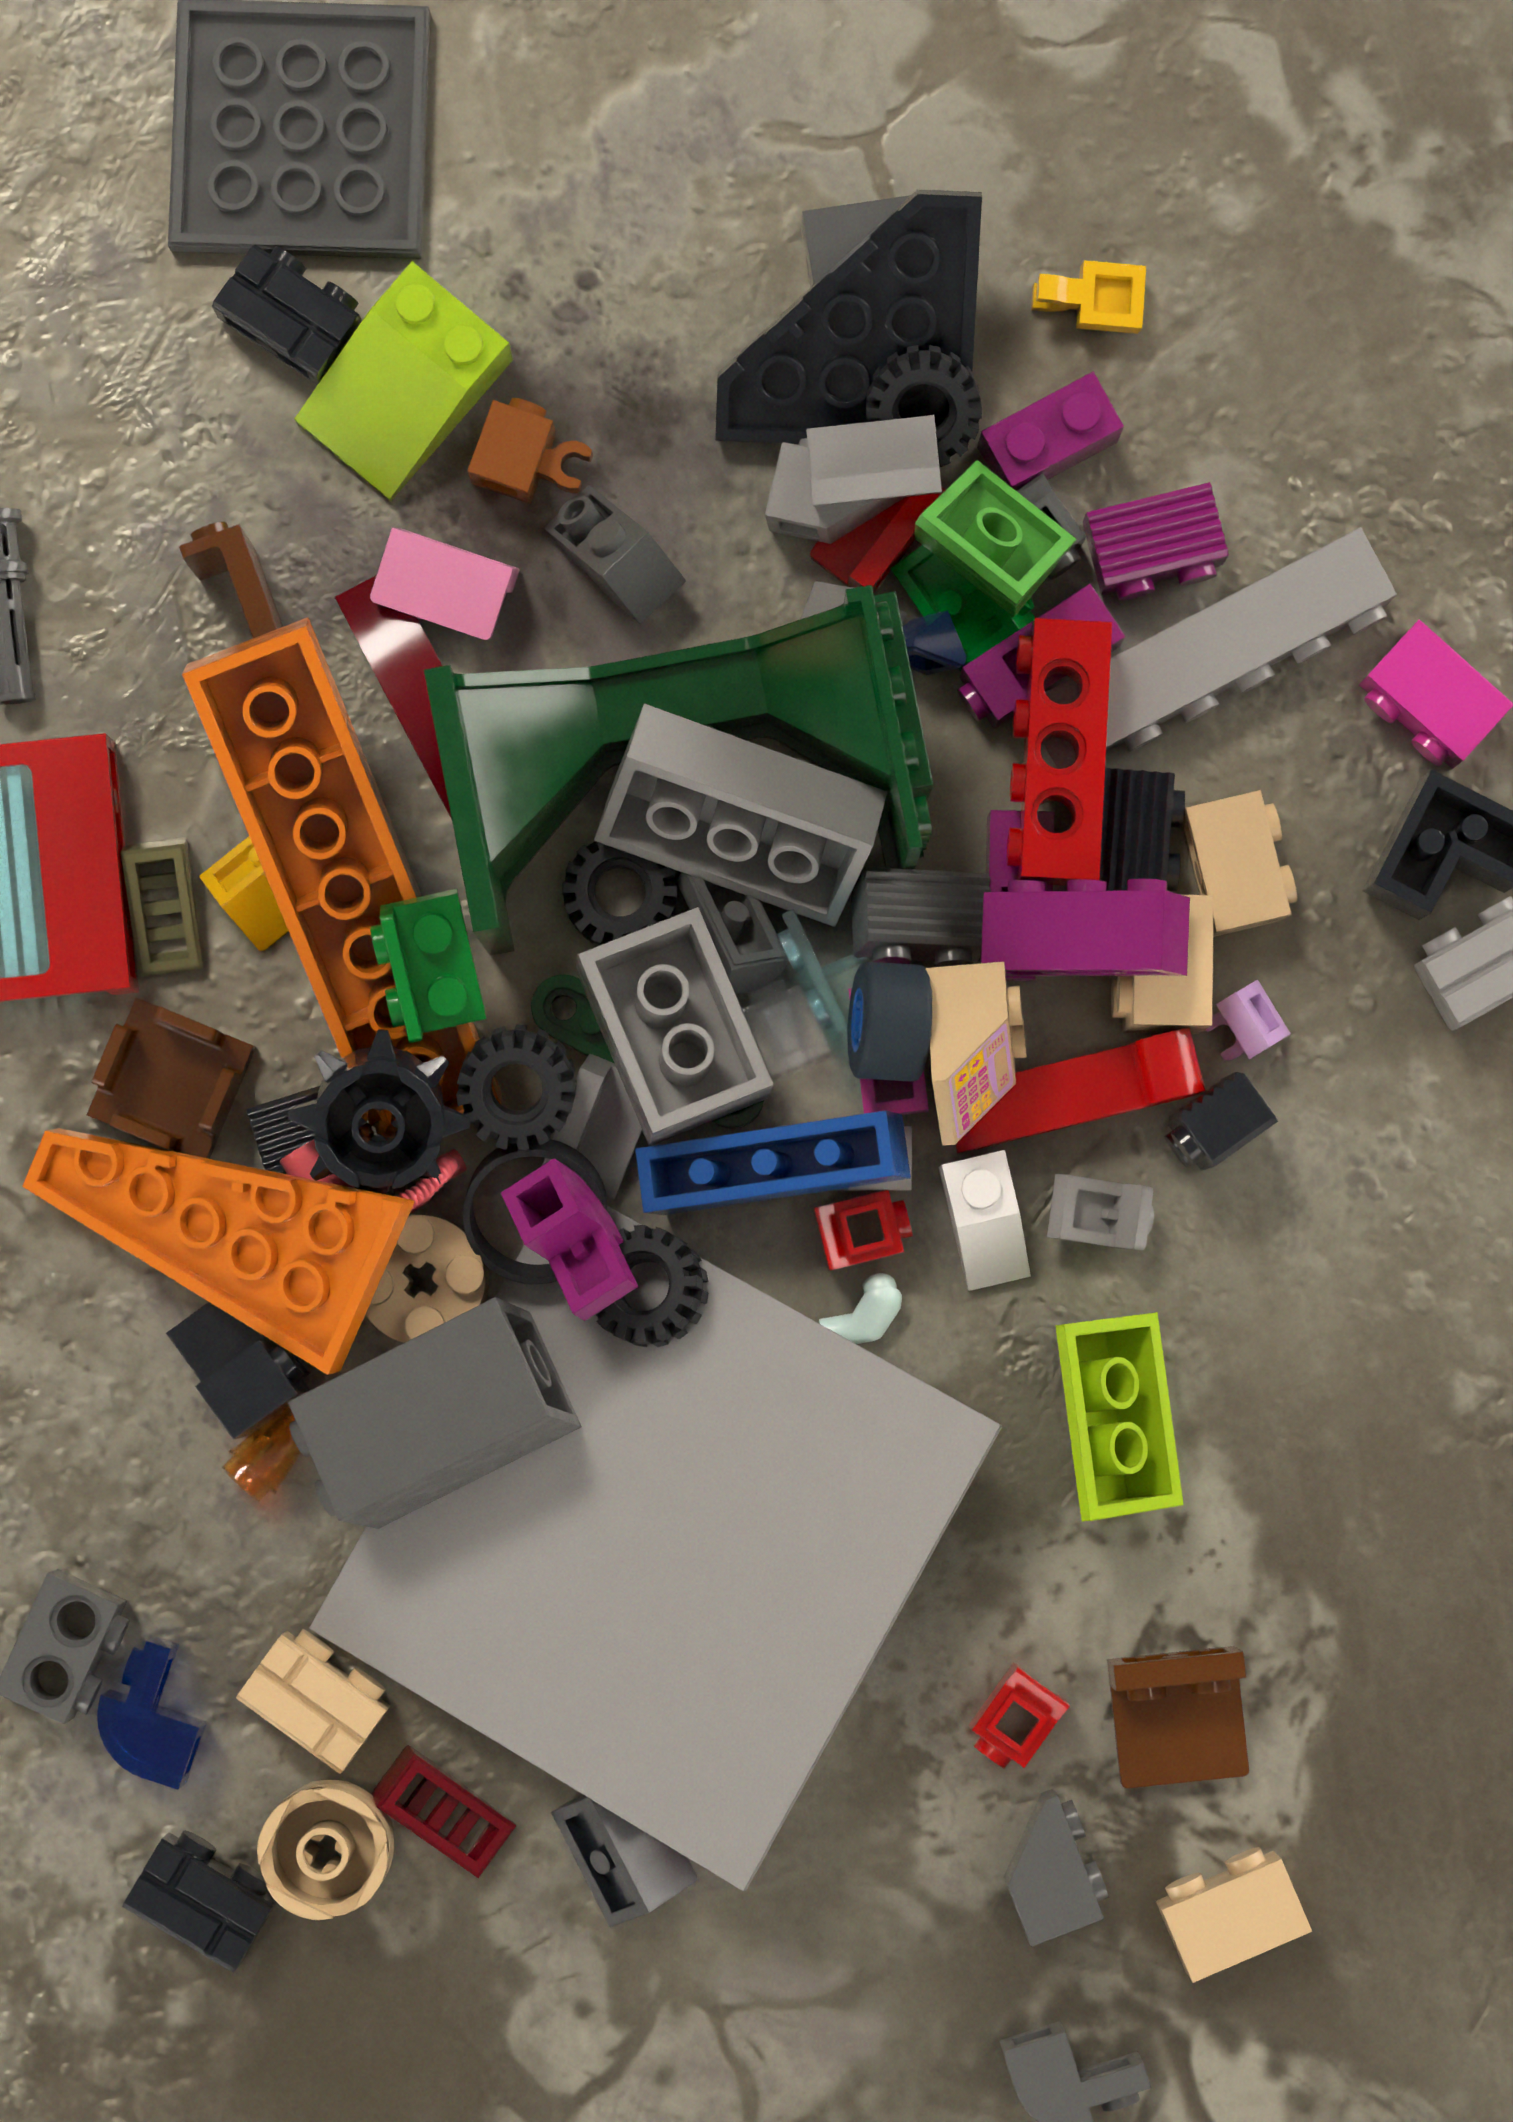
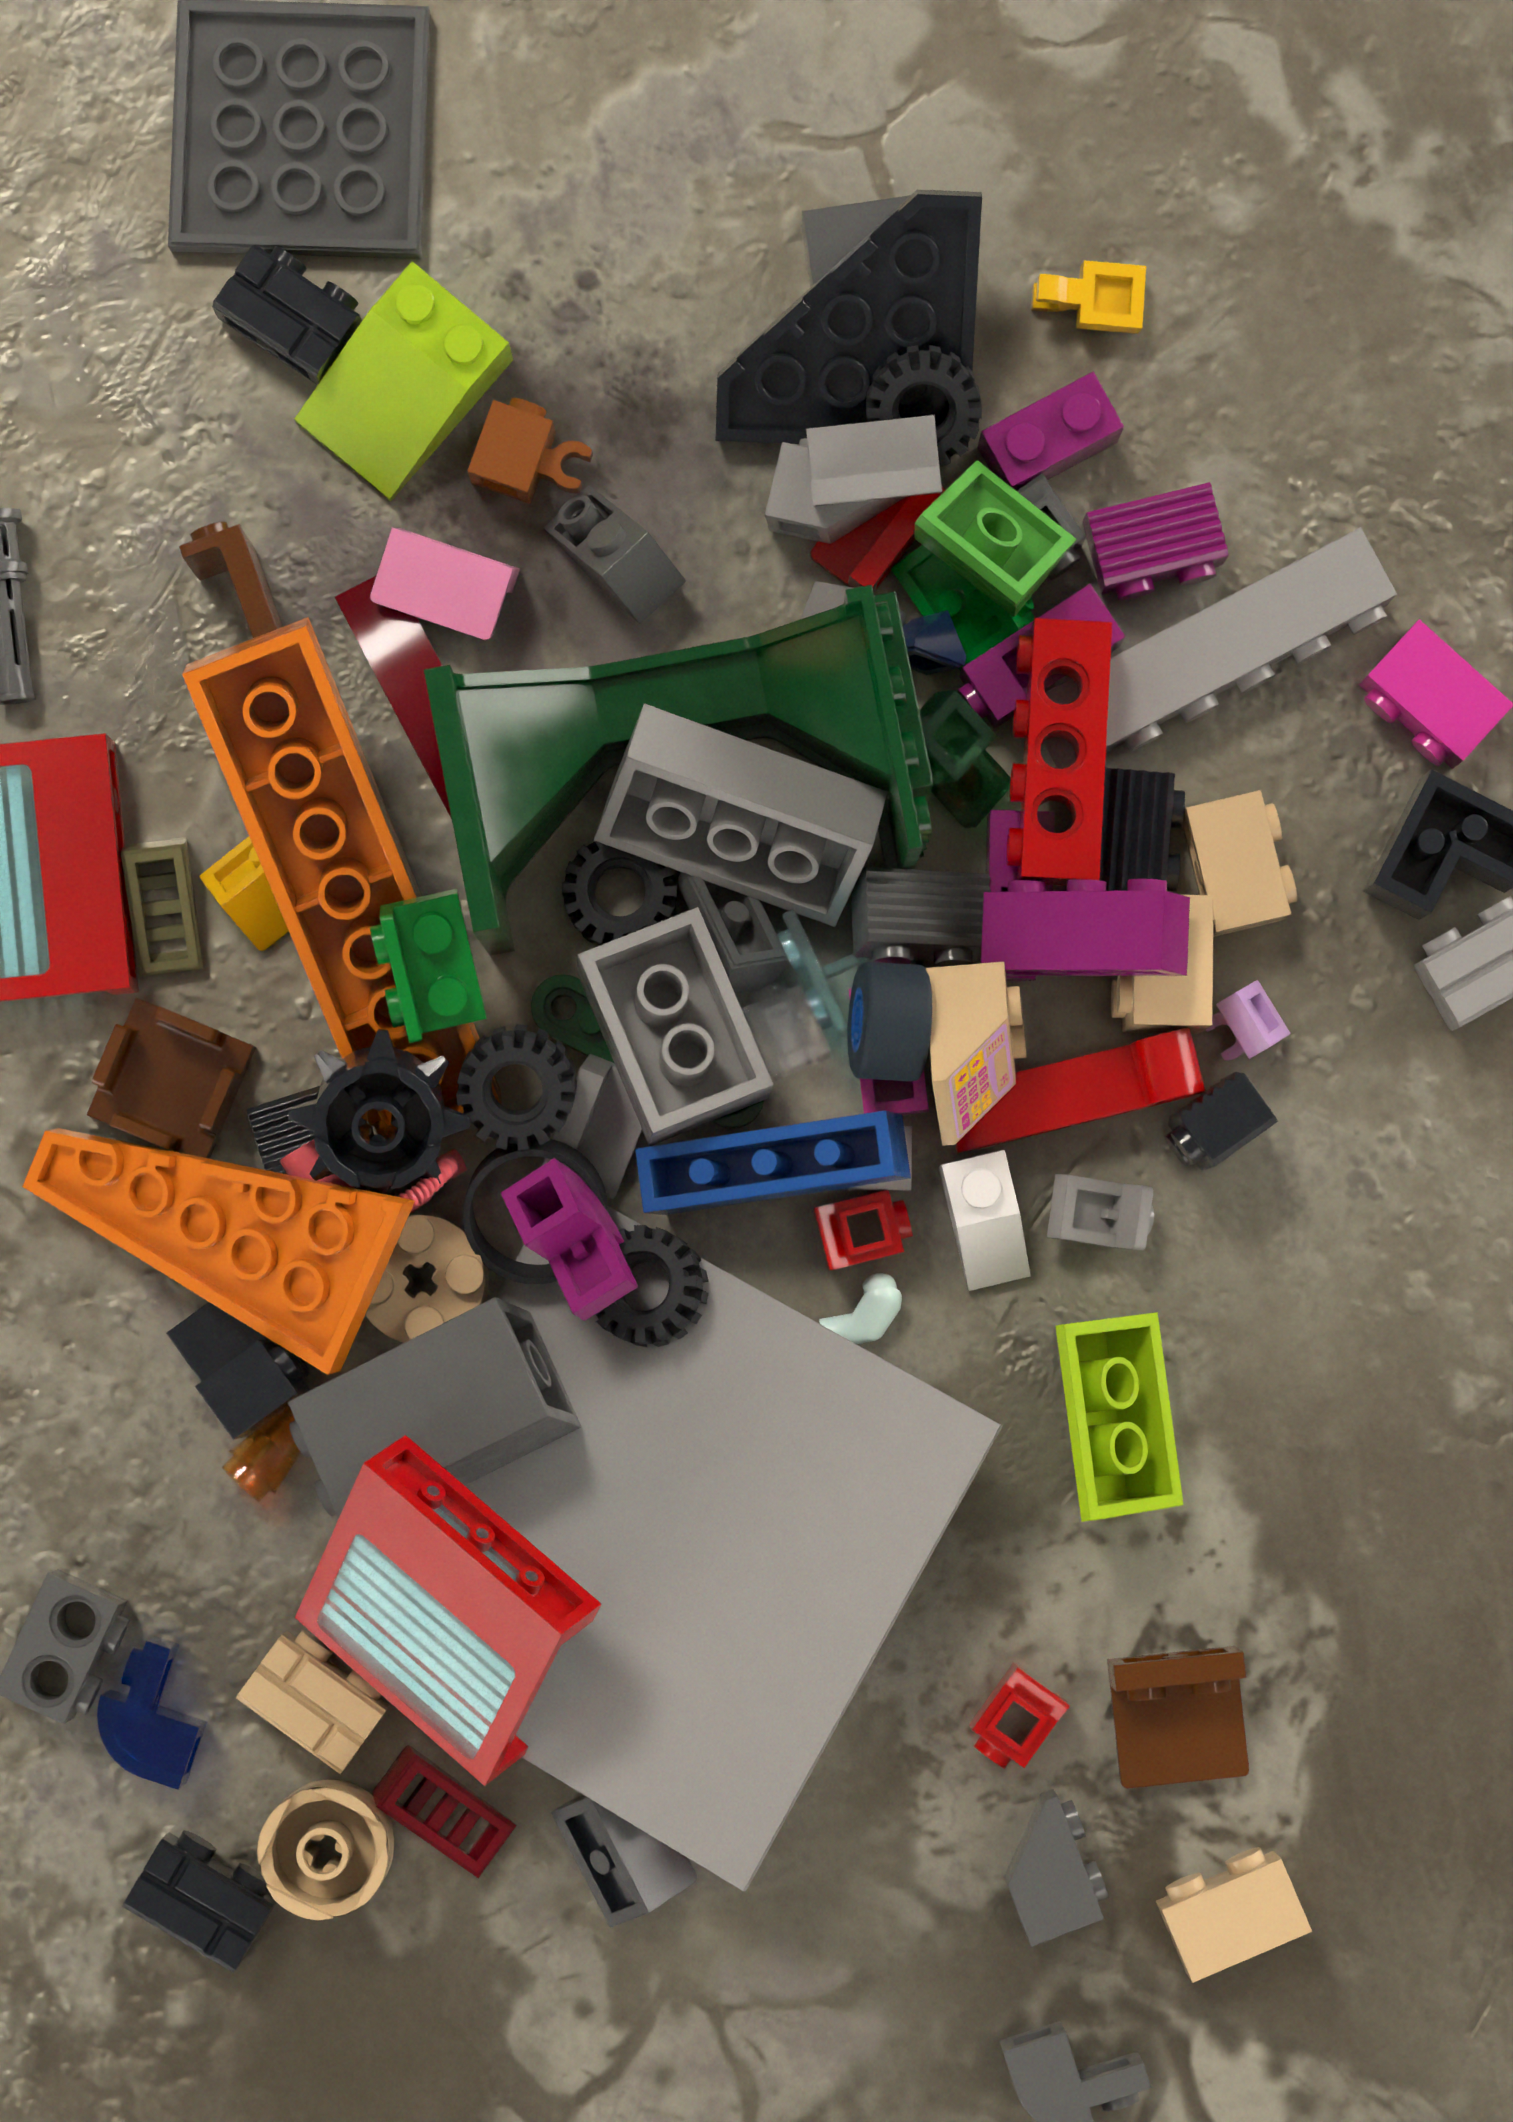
none -> panel [295,1435,602,1786]
none -> clear green brick [919,690,1011,828]

